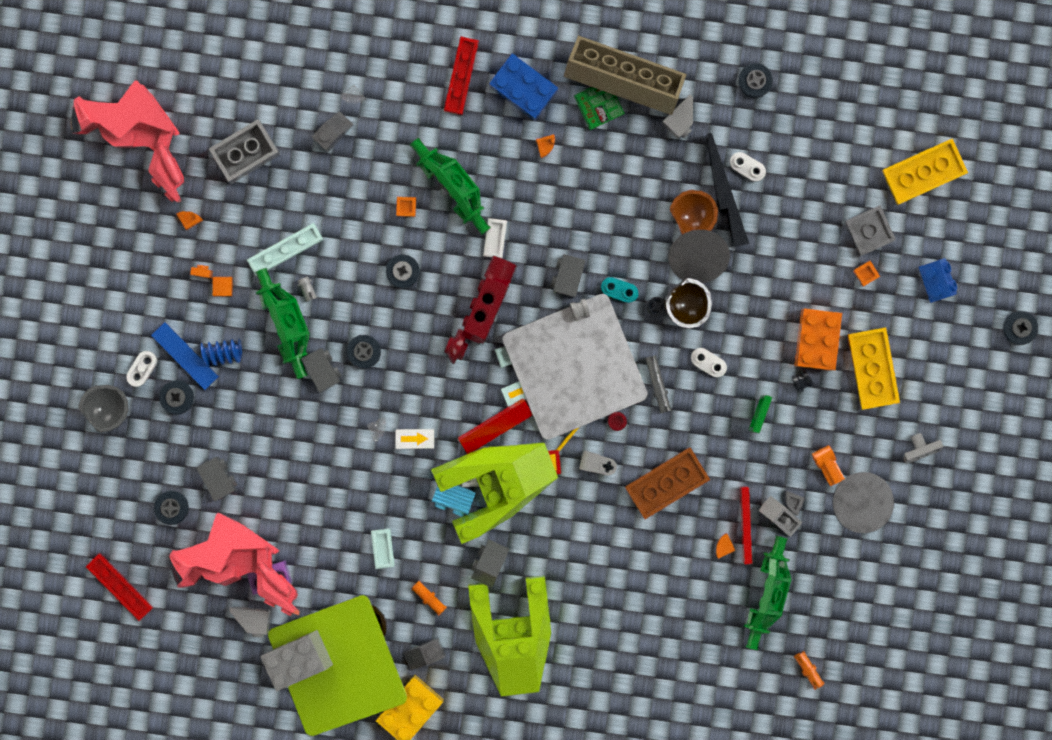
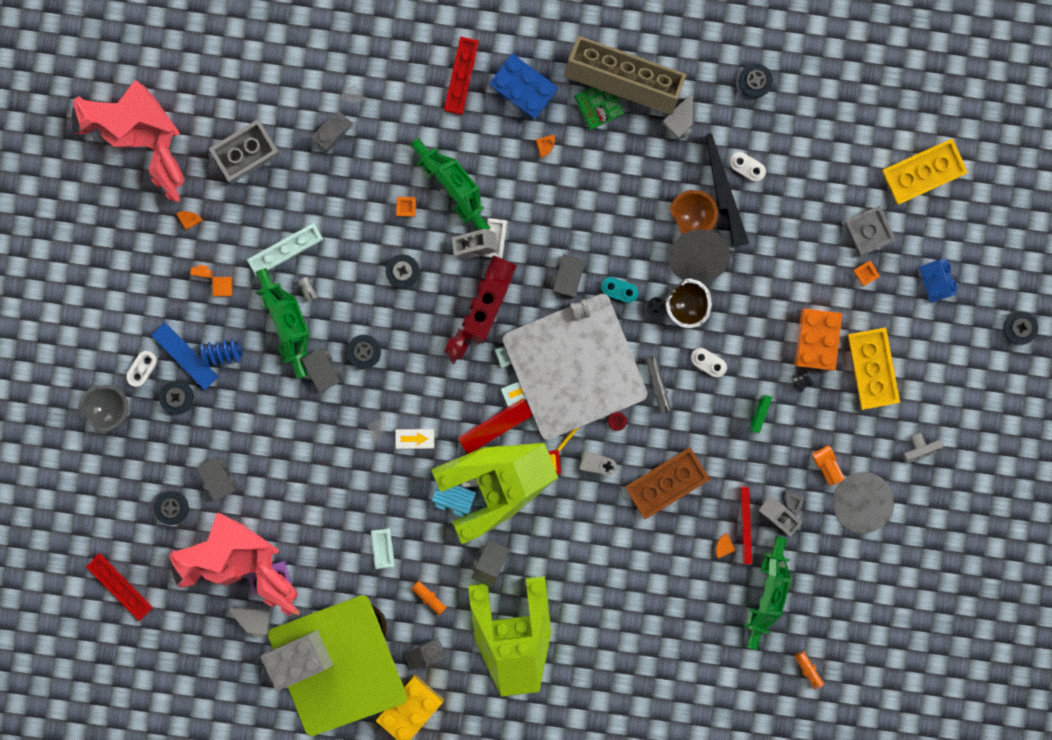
none -> light grey brick [452,229,498,260]

